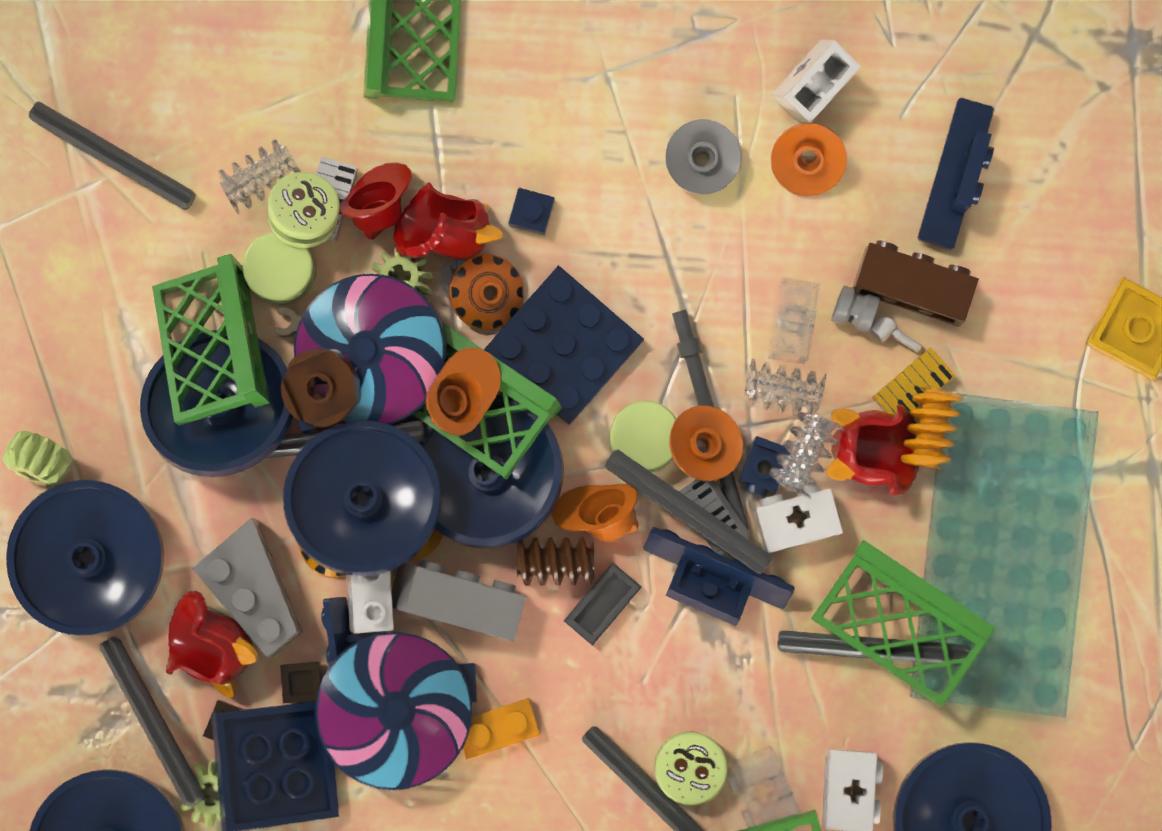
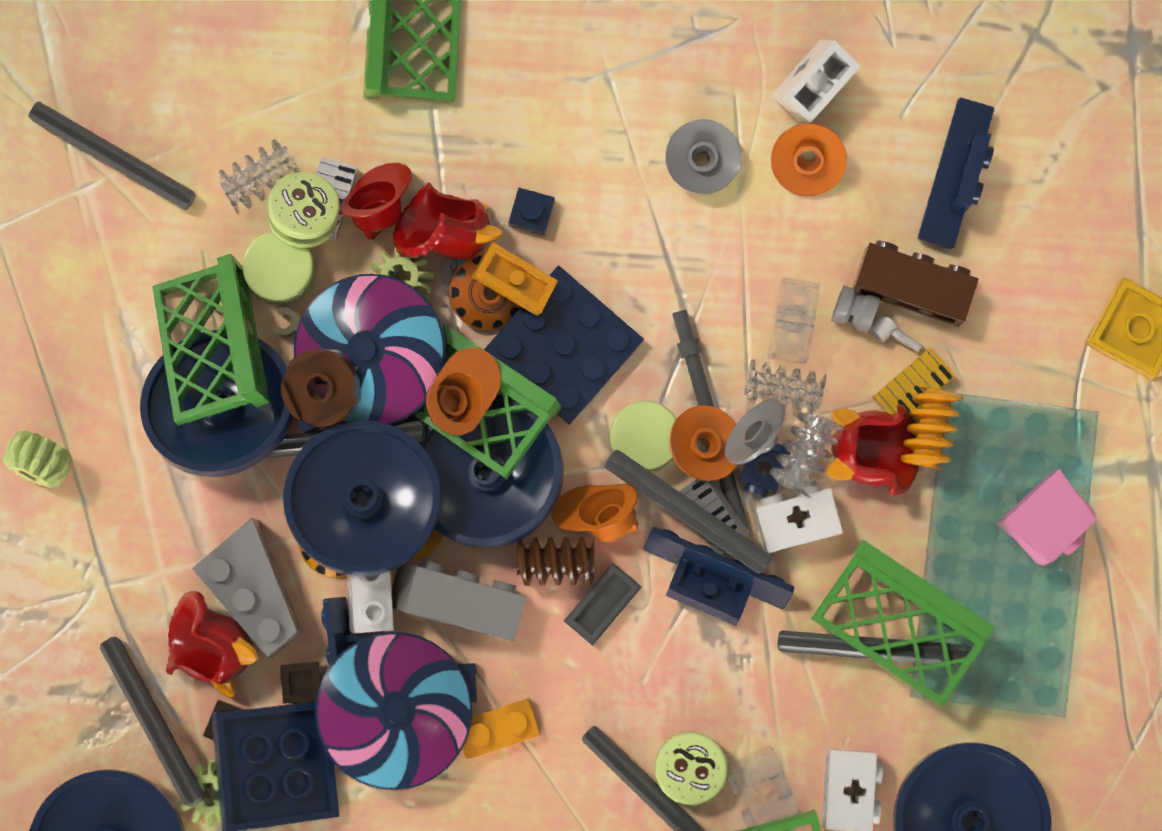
dark blue dish [6,480,164,635] -> none
none -> light orange plate [472,242,558,316]
none -> light grey dish [725,399,786,465]
none -> bright pink torso [996,469,1097,565]

